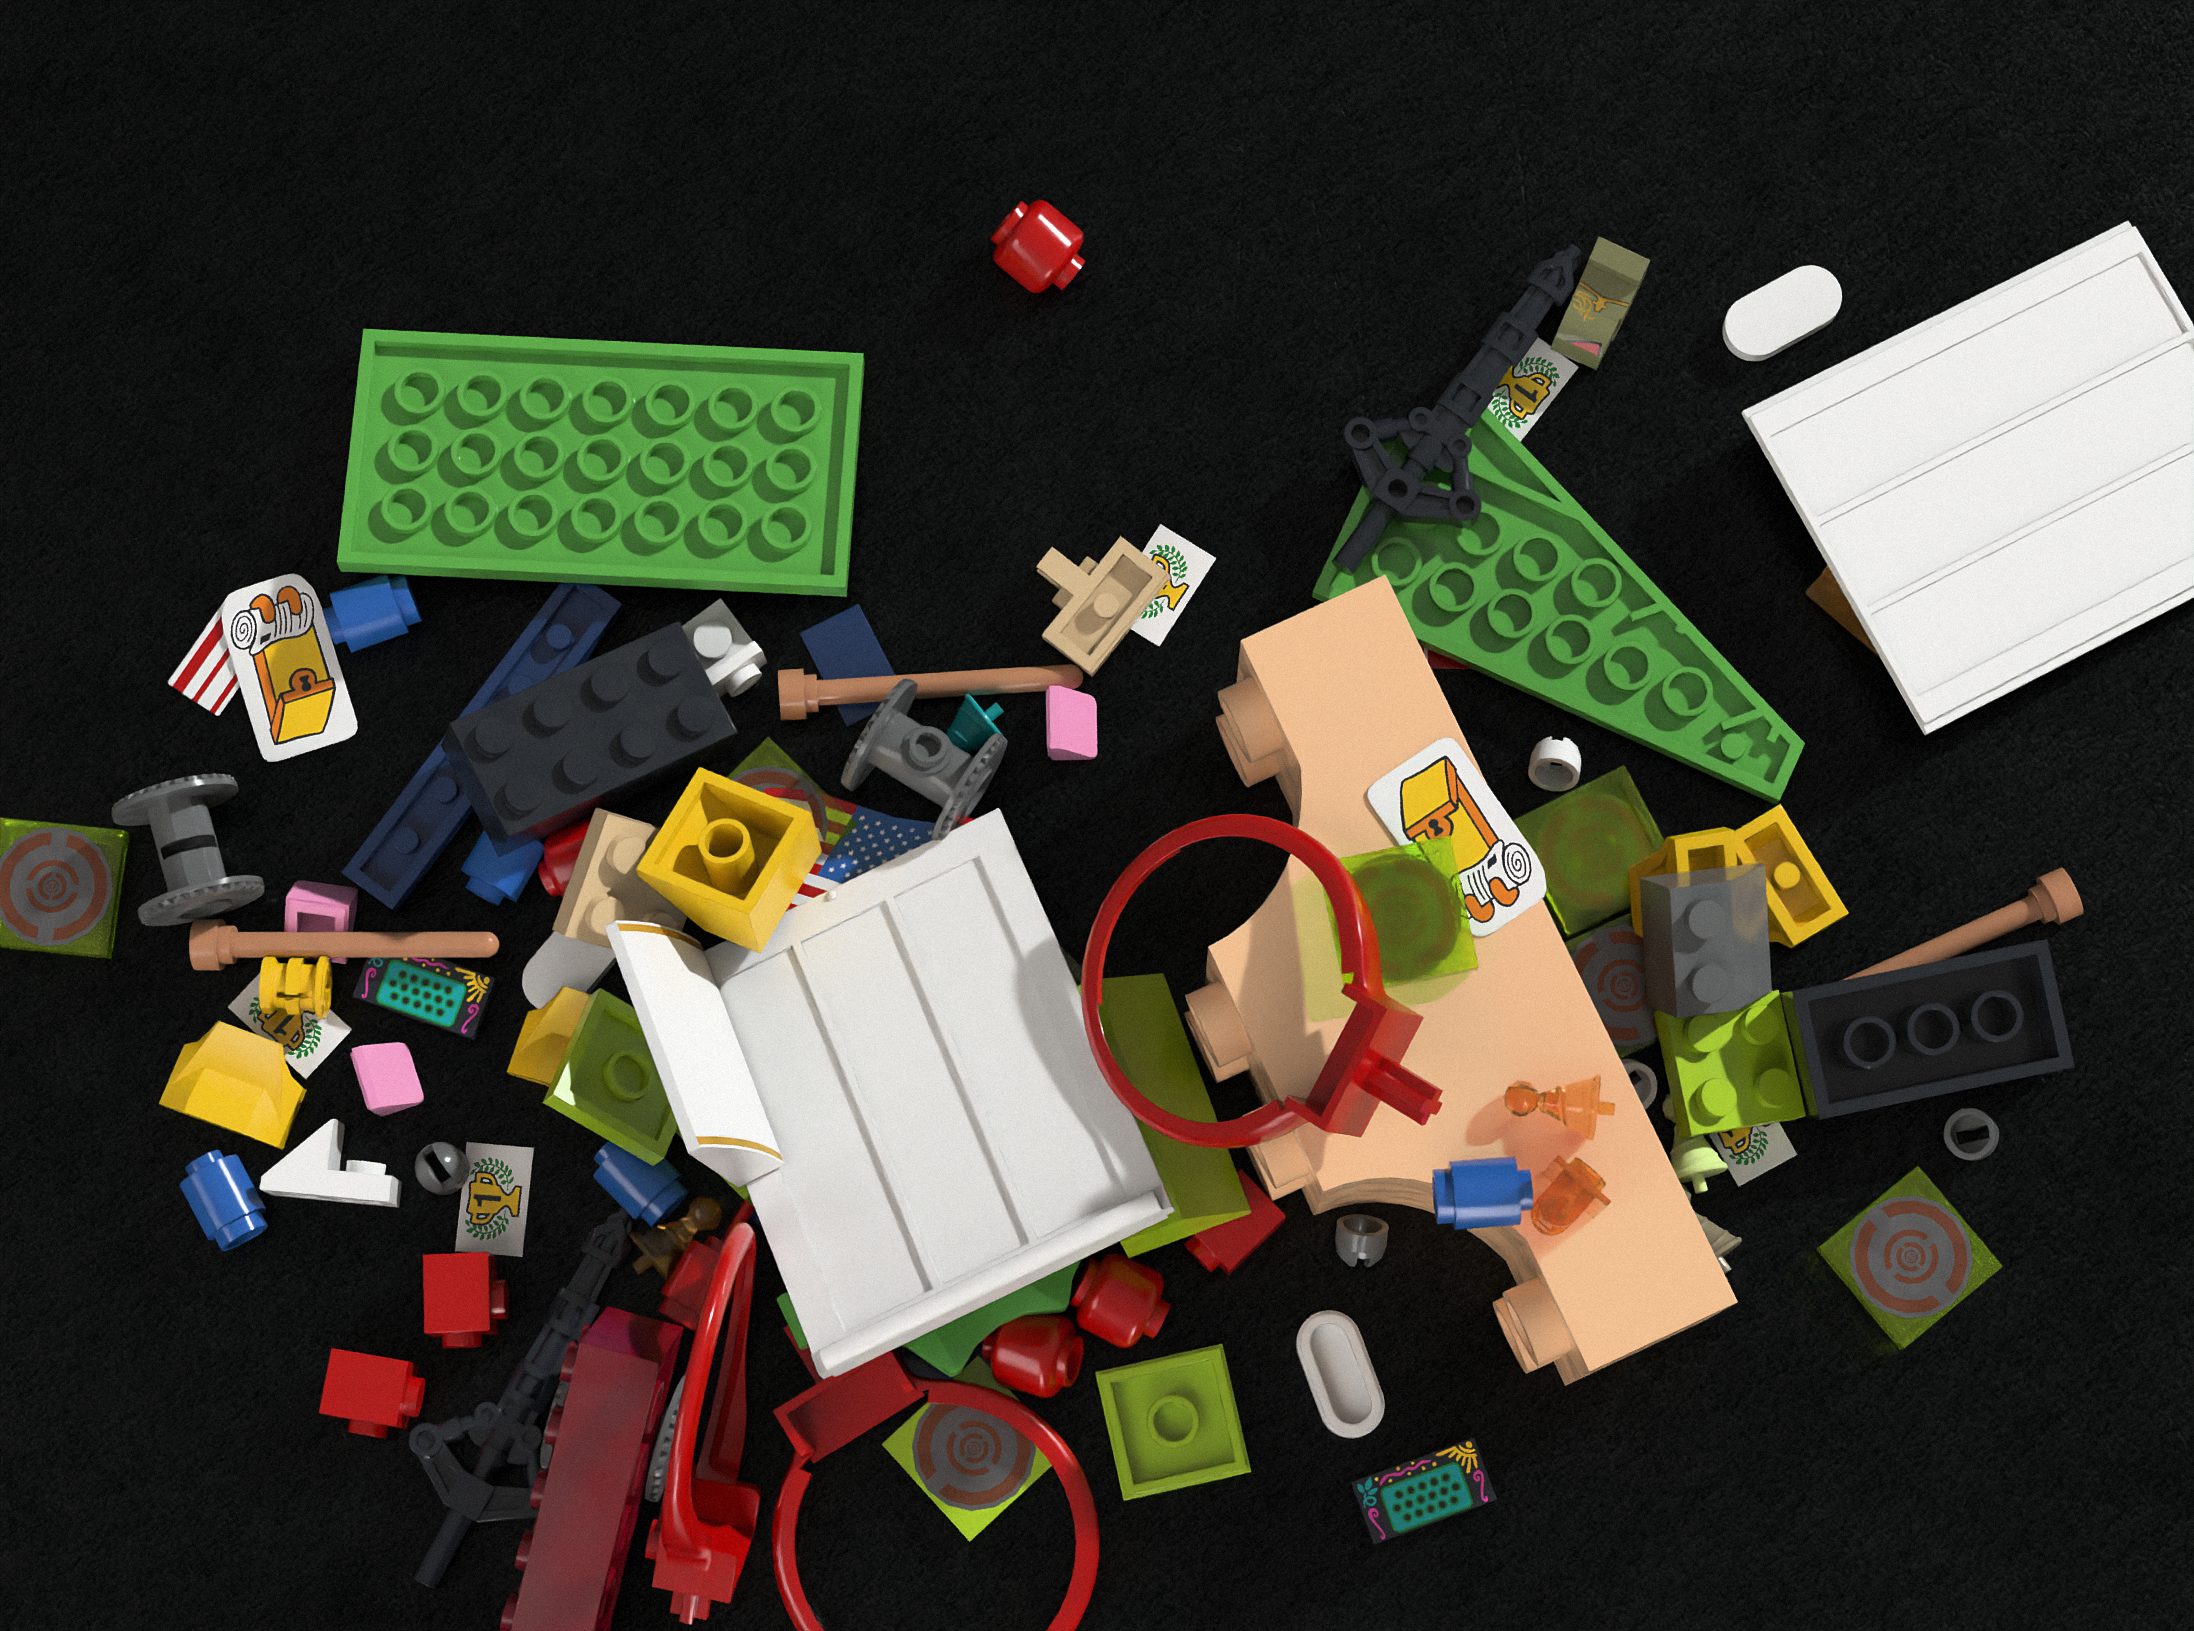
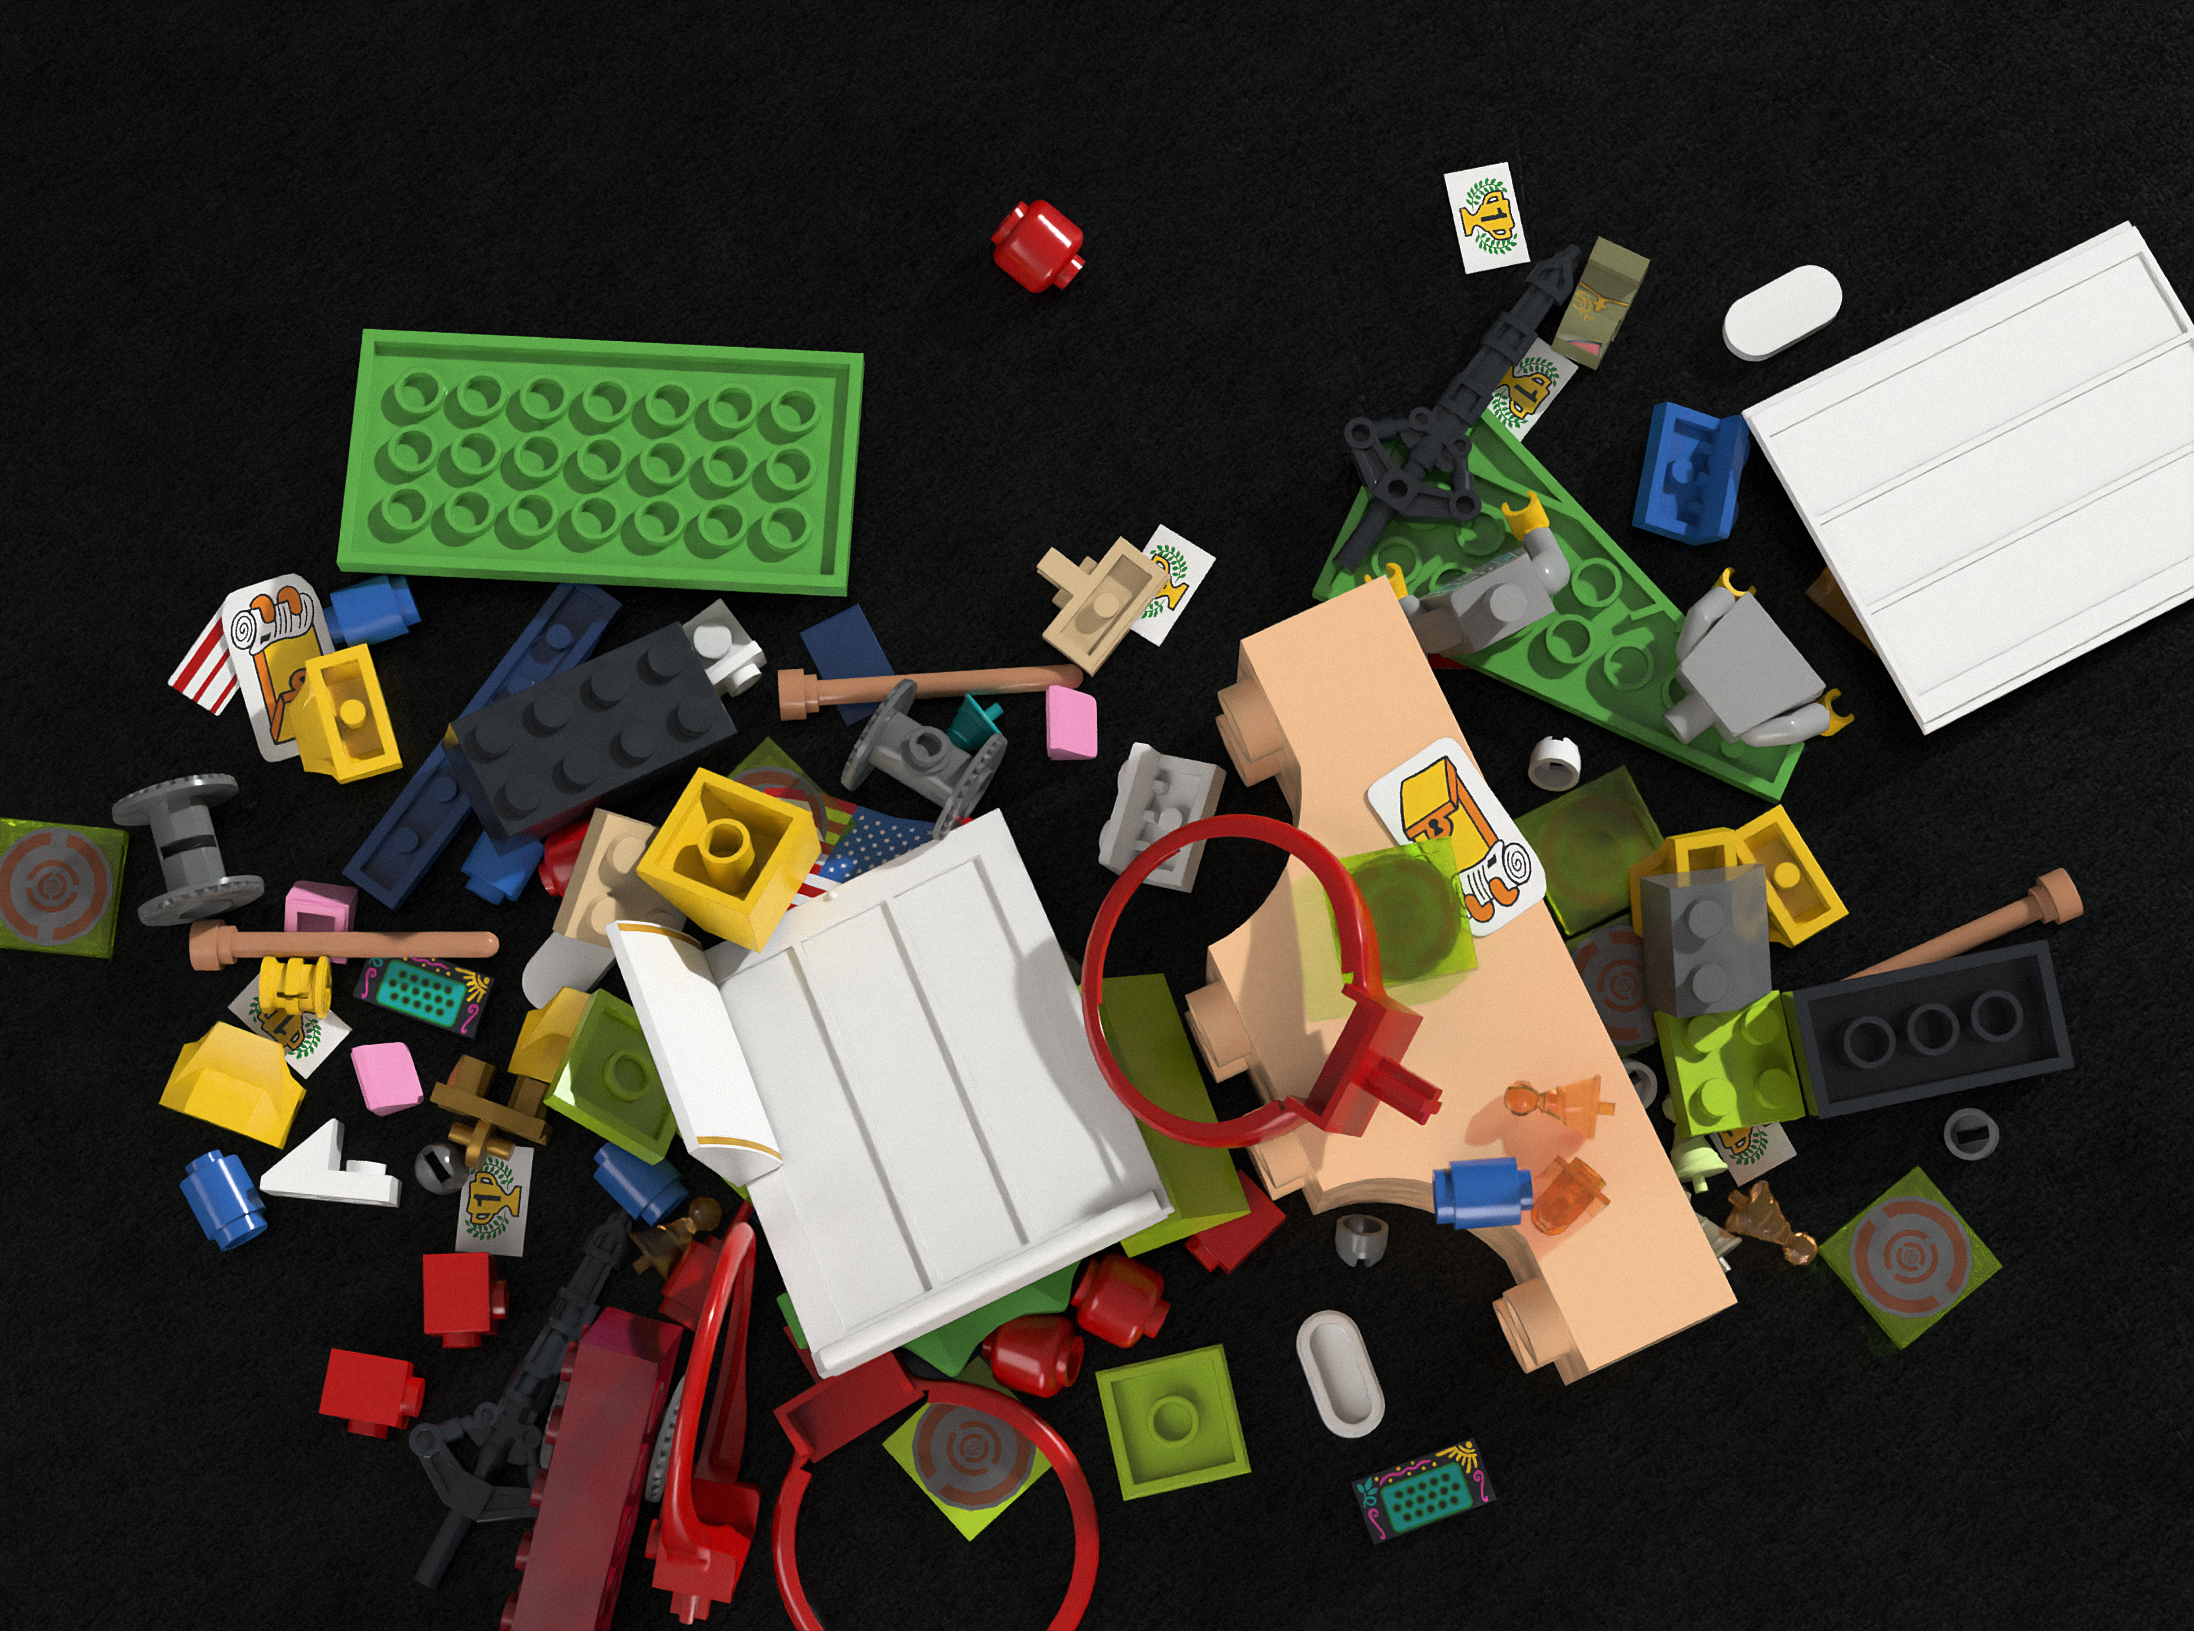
none -> yellow slope [287,643,403,784]
none -> pearl gold hips [430,1055,554,1170]
none -> white bracket [1099,742,1227,893]
none -> light grey torso [1364,491,1570,658]
none -> white sticker [1444,162,1530,274]
none -> blue bracket [1632,401,1750,546]
none -> light grey torso [1662,567,1854,748]
none -> clear orange piece [1725,1180,1818,1266]

